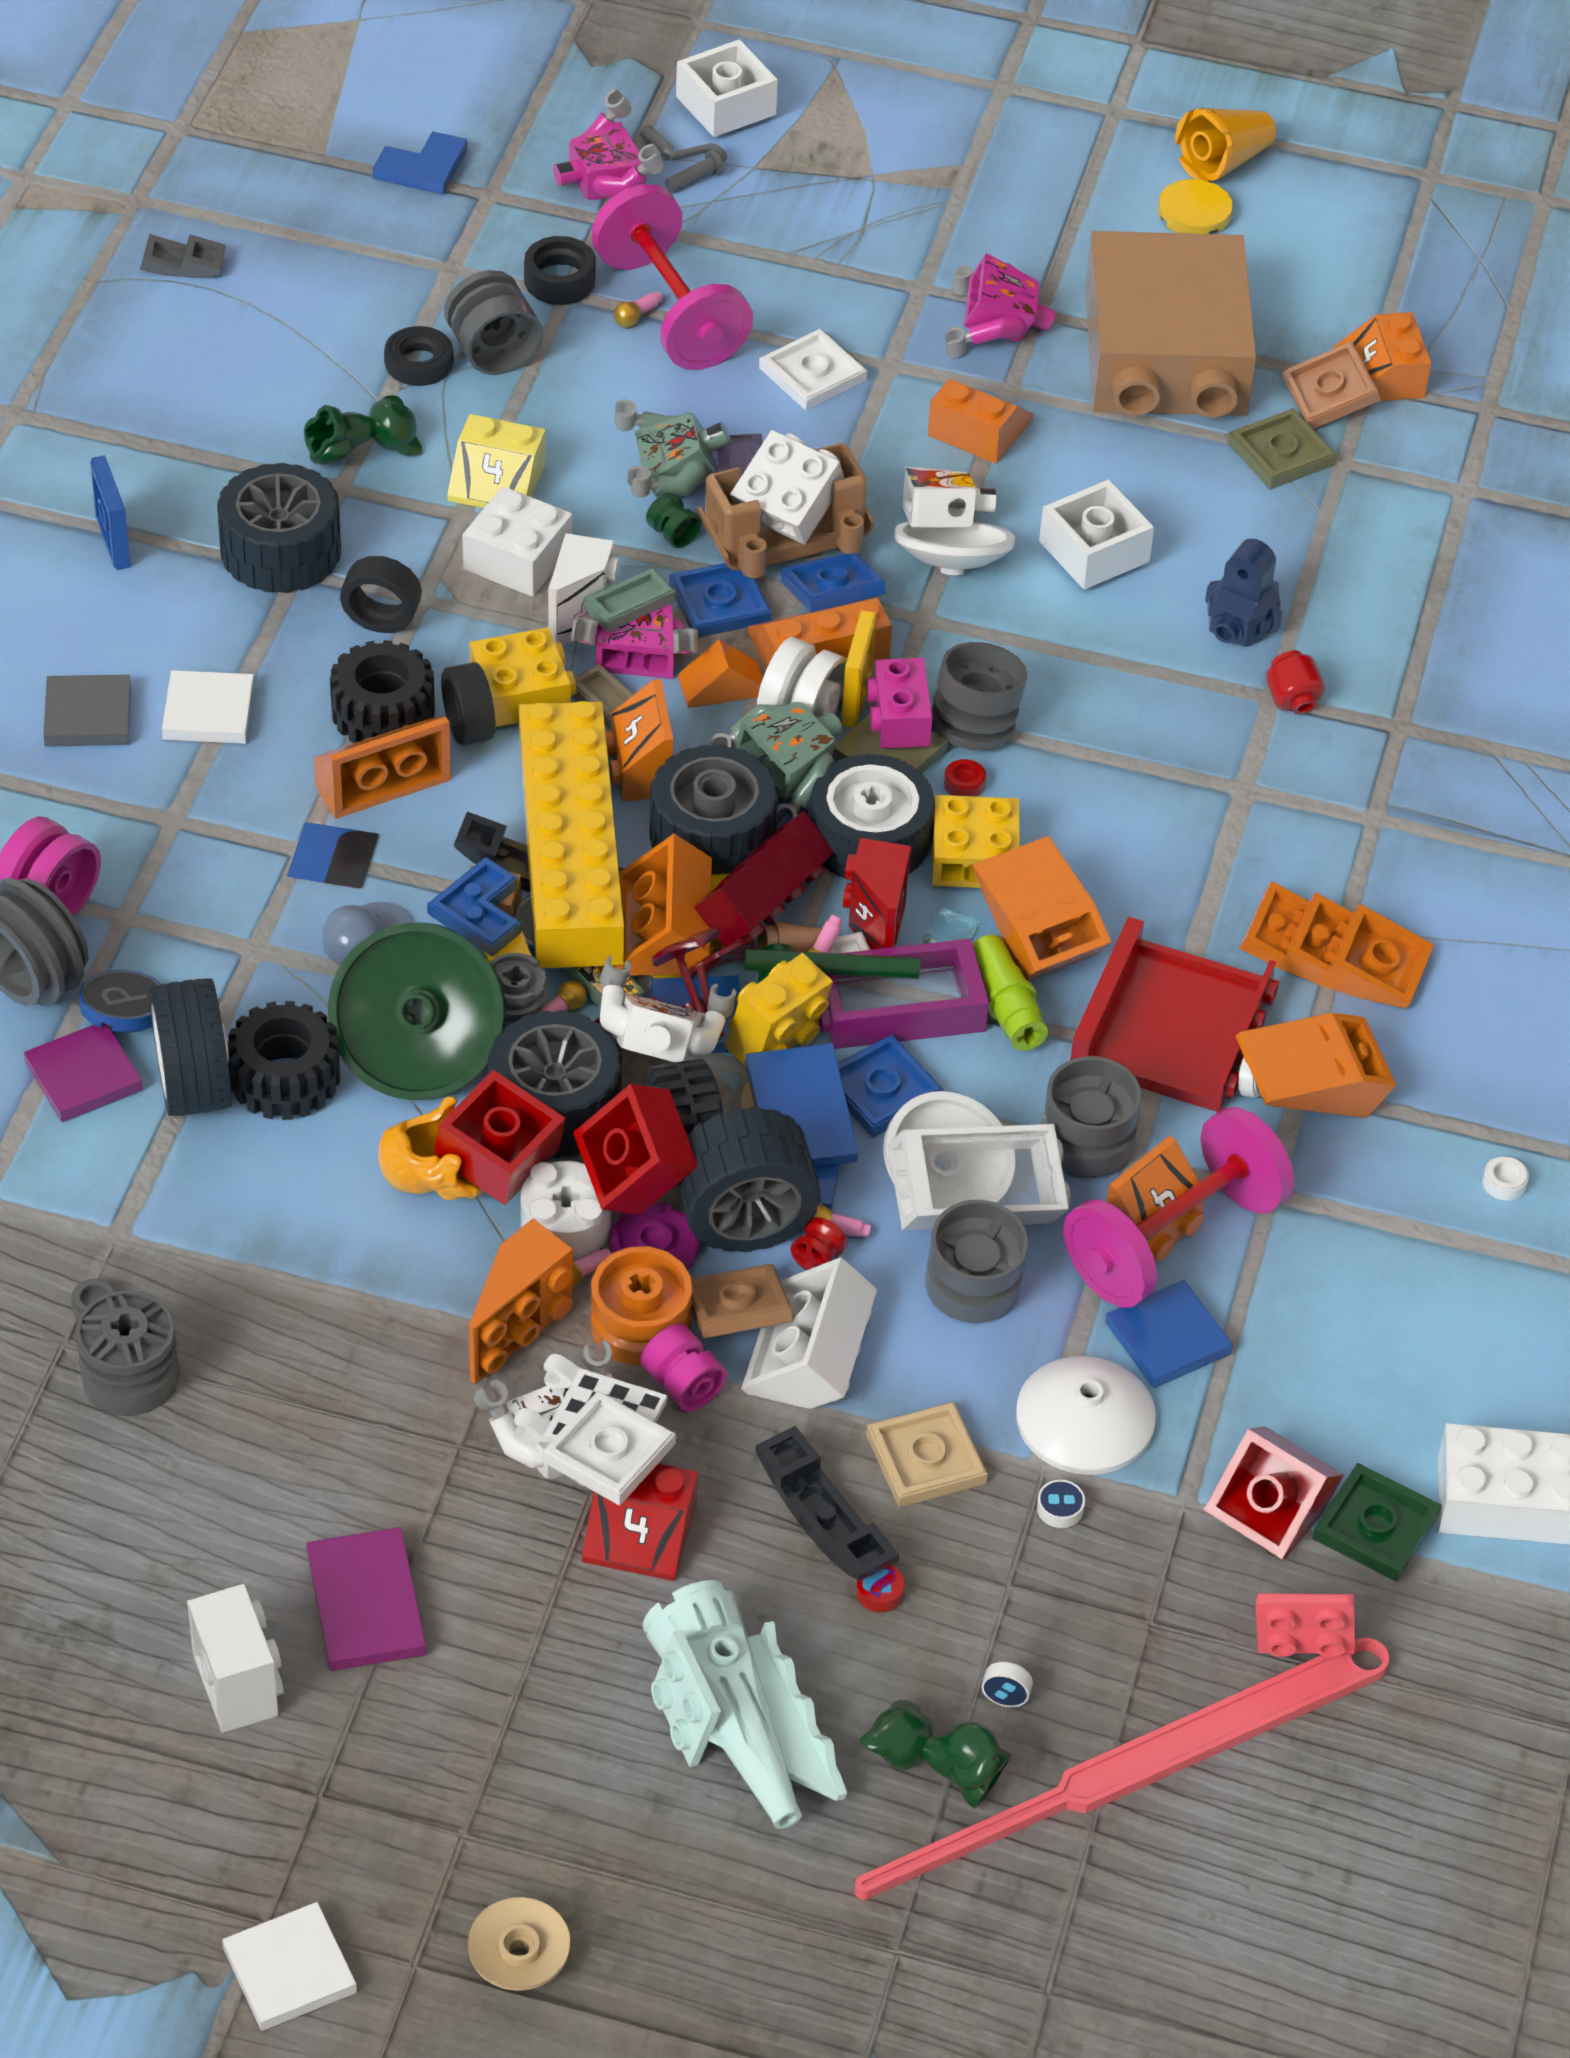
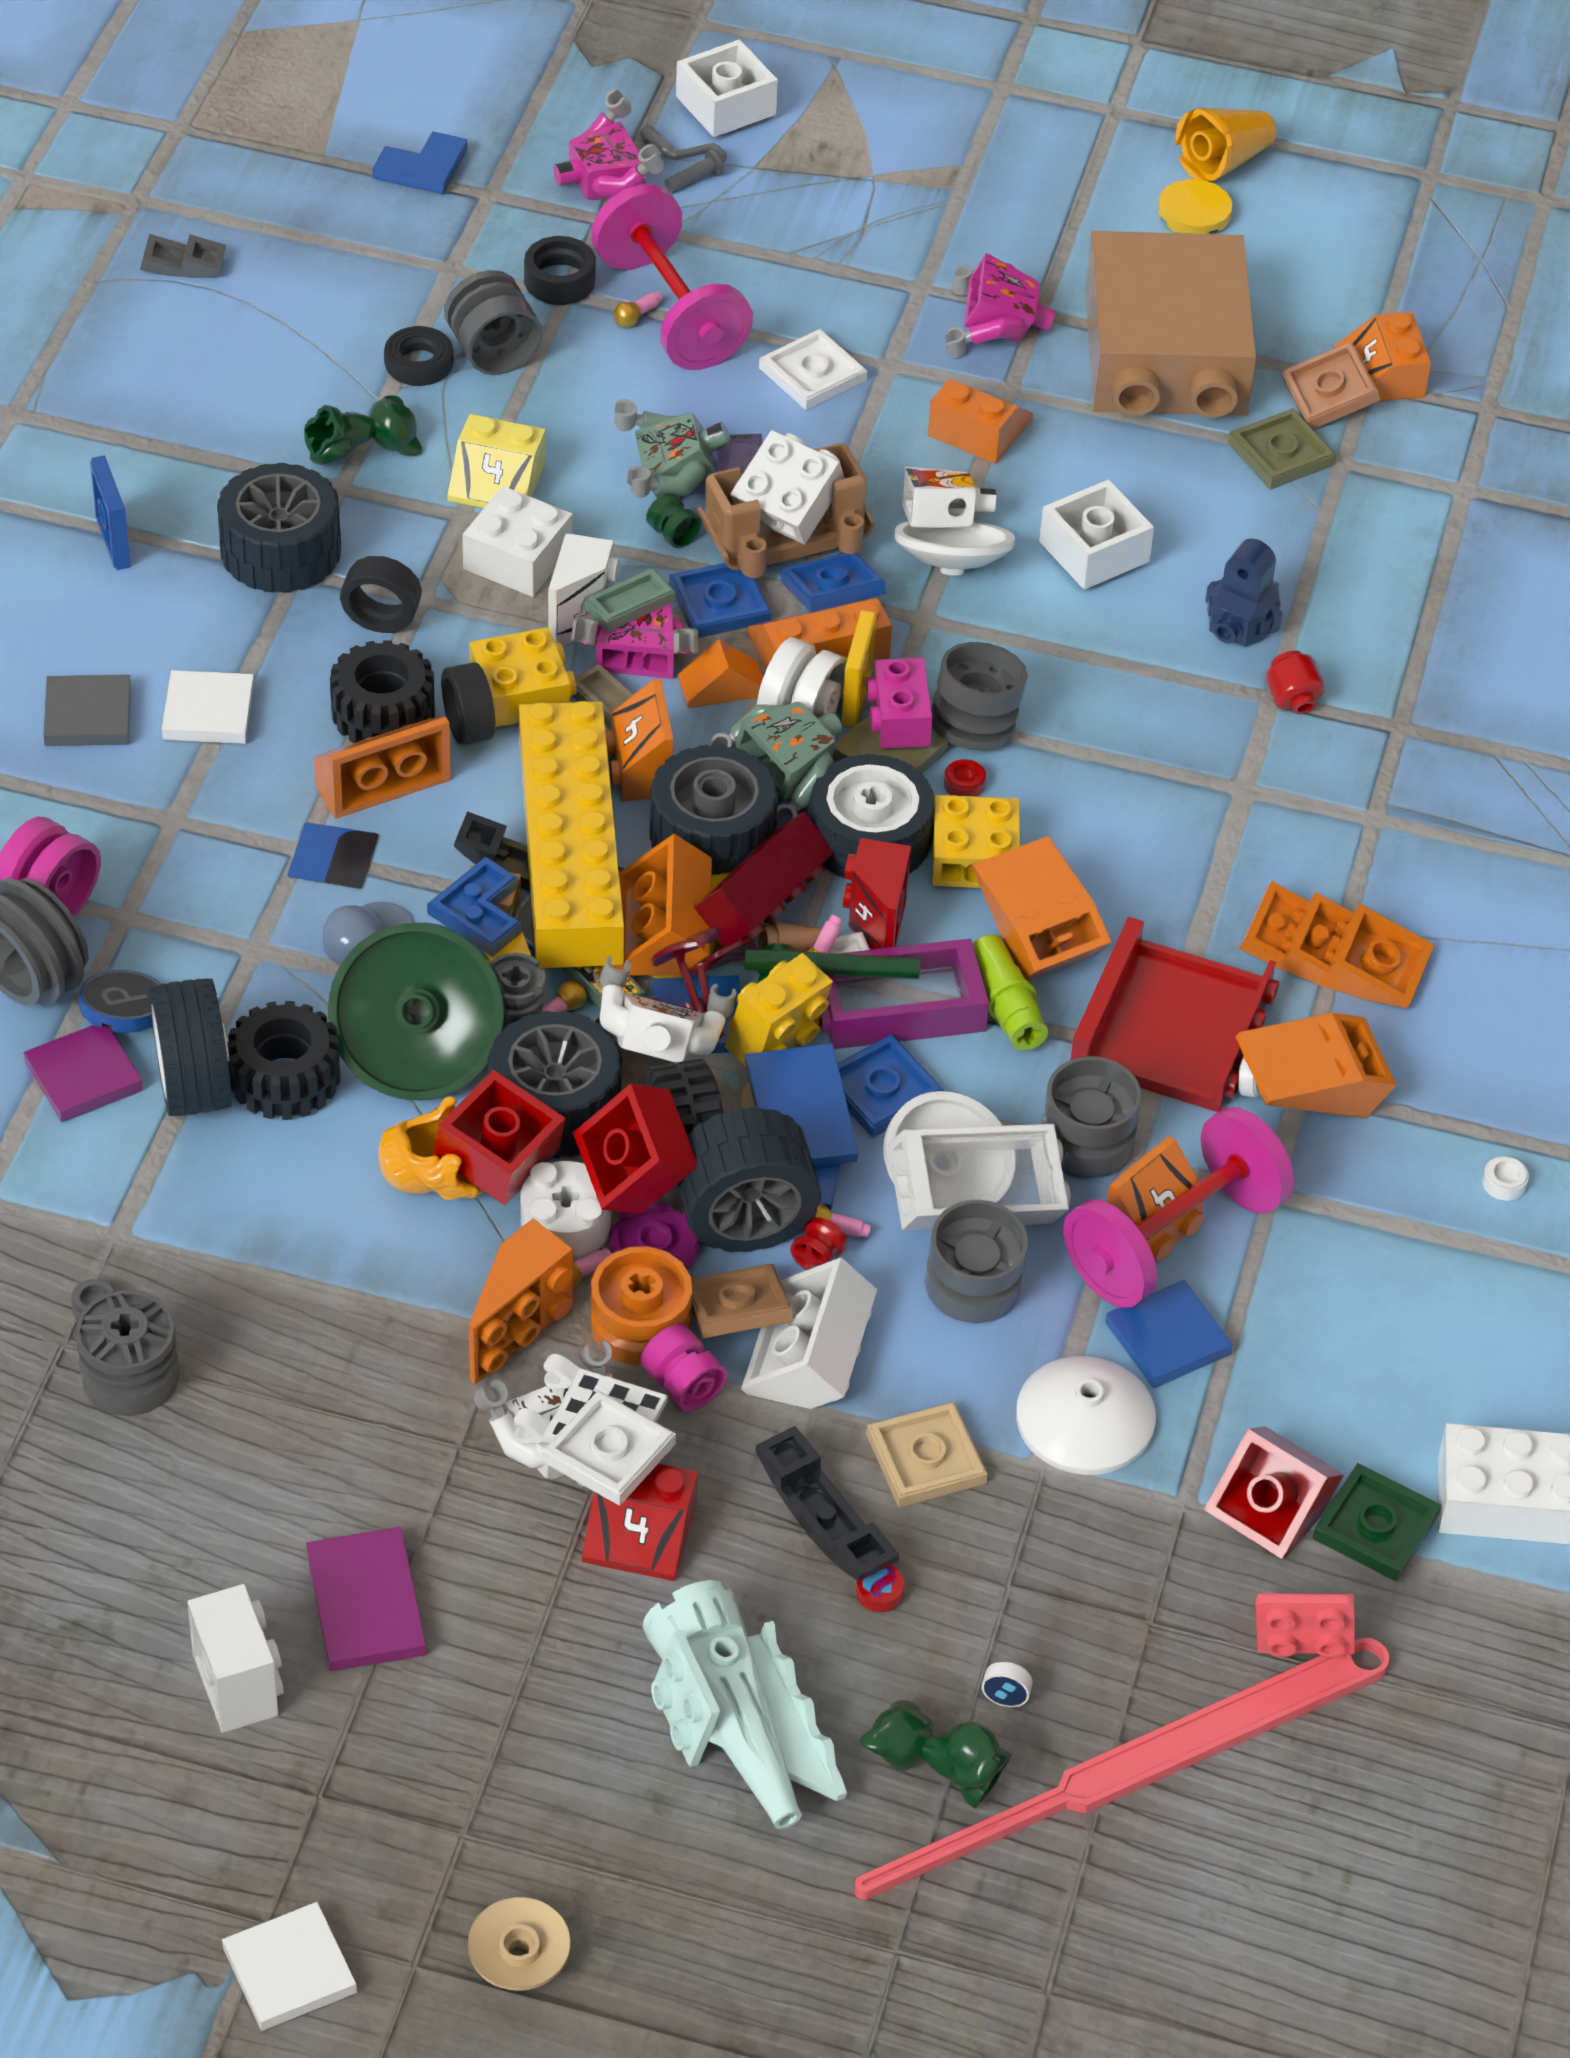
clear light blue tile [923,907,979,944] -> none
tile [1037,1480,1085,1528] -> none

